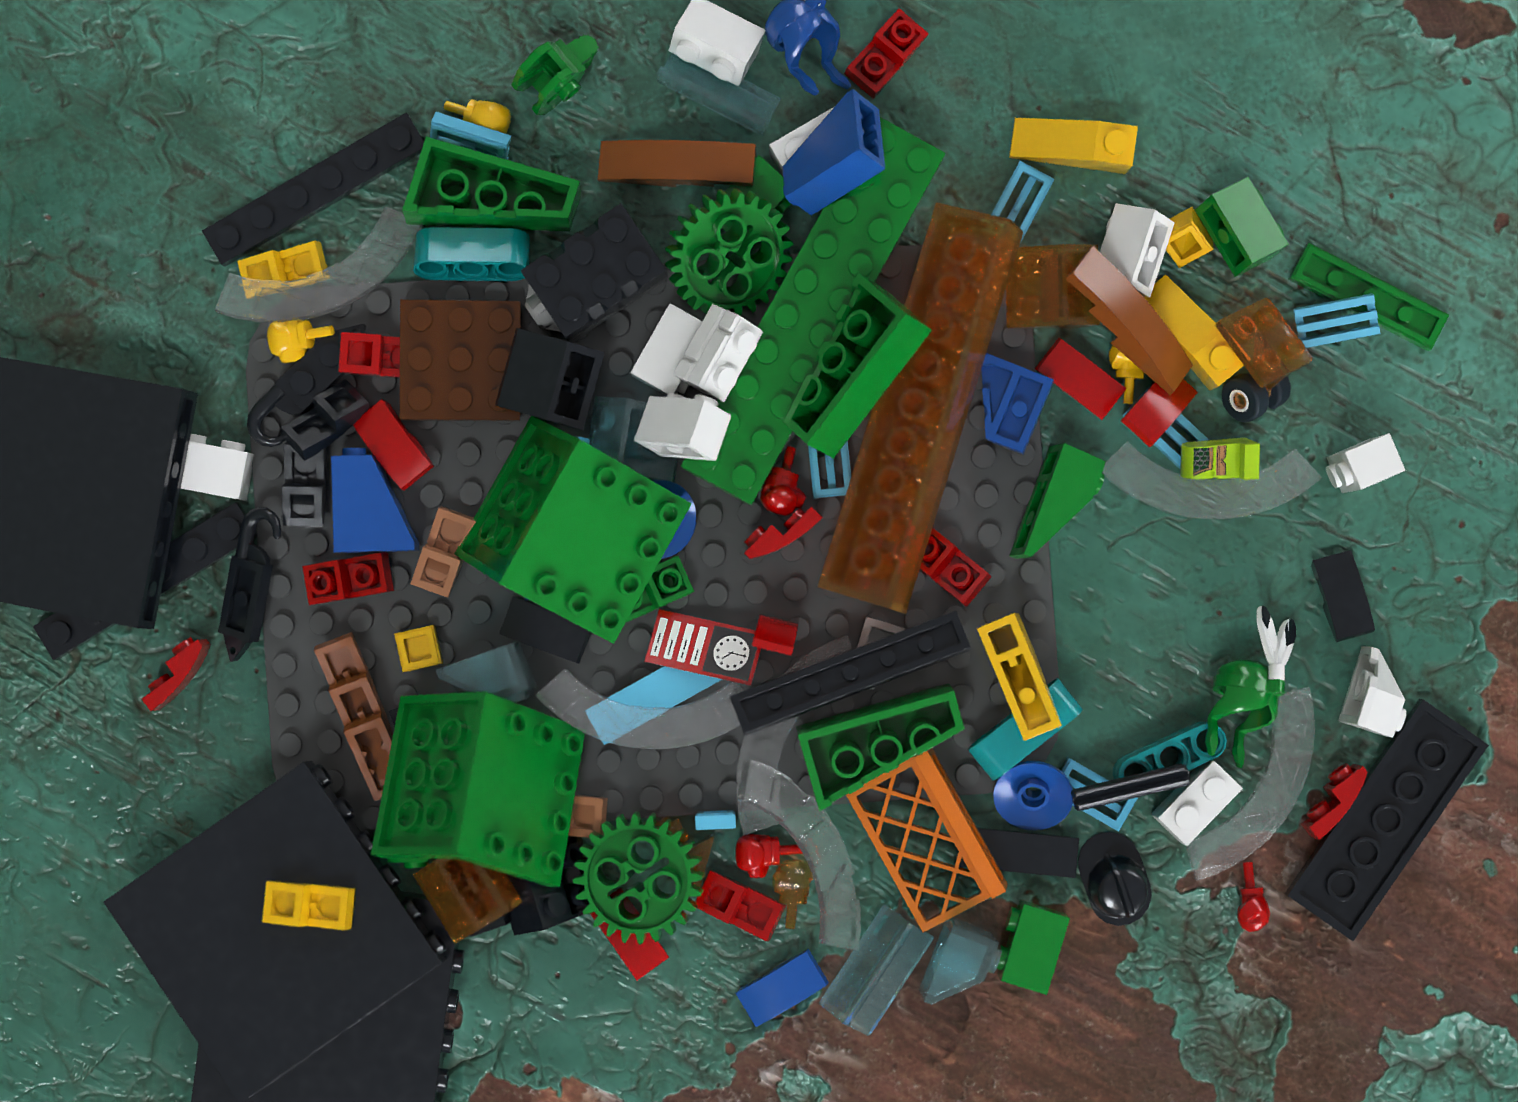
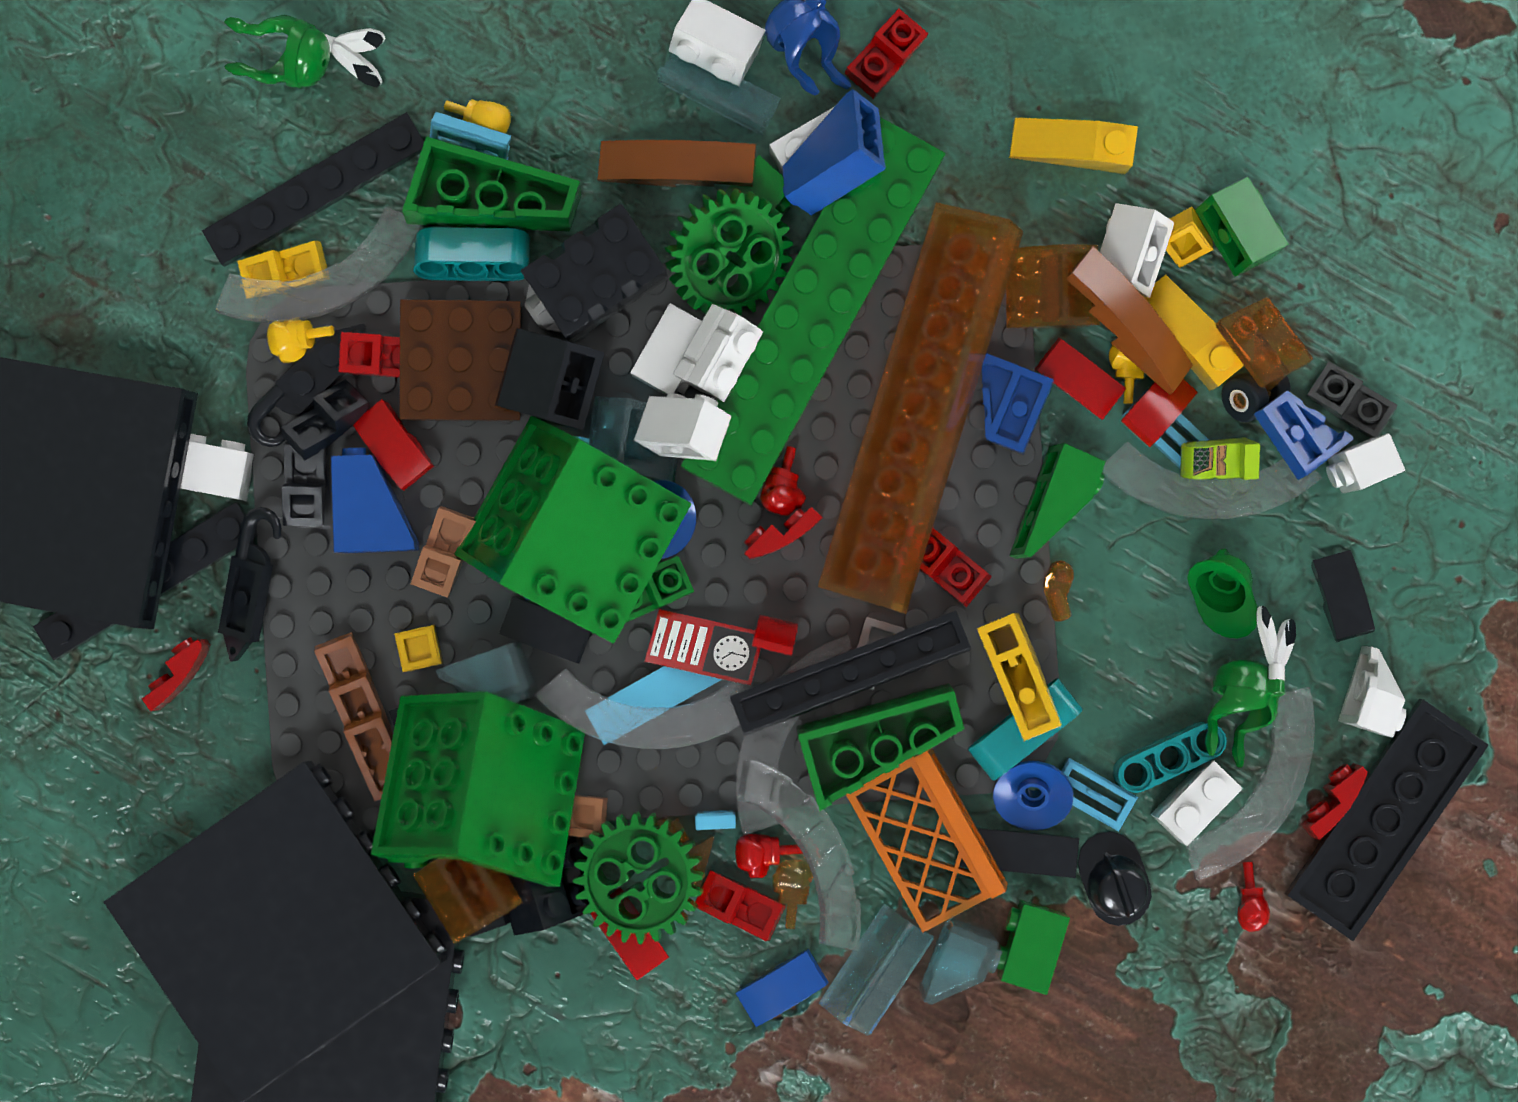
yellow slope [262,881,355,930] -> none
red slope [302,552,394,605] -> none
green hinge [511,34,599,115] -> none
green wedge [784,272,932,458] -> none
medium azure tile [808,440,853,499] -> none
medium azure tile [982,161,1055,250] -> none
black axle [1071,764,1190,811] -> none
green tile [1288,243,1449,351] -> none
medium azure tile [1293,293,1381,349] -> none
none -> green hair [224,15,385,89]
none -> clear orange arm [1043,560,1074,622]
none -> green piece [1187,549,1258,639]
none -> blue wing [1254,391,1354,480]
none -> dark grey slope [1307,362,1397,438]

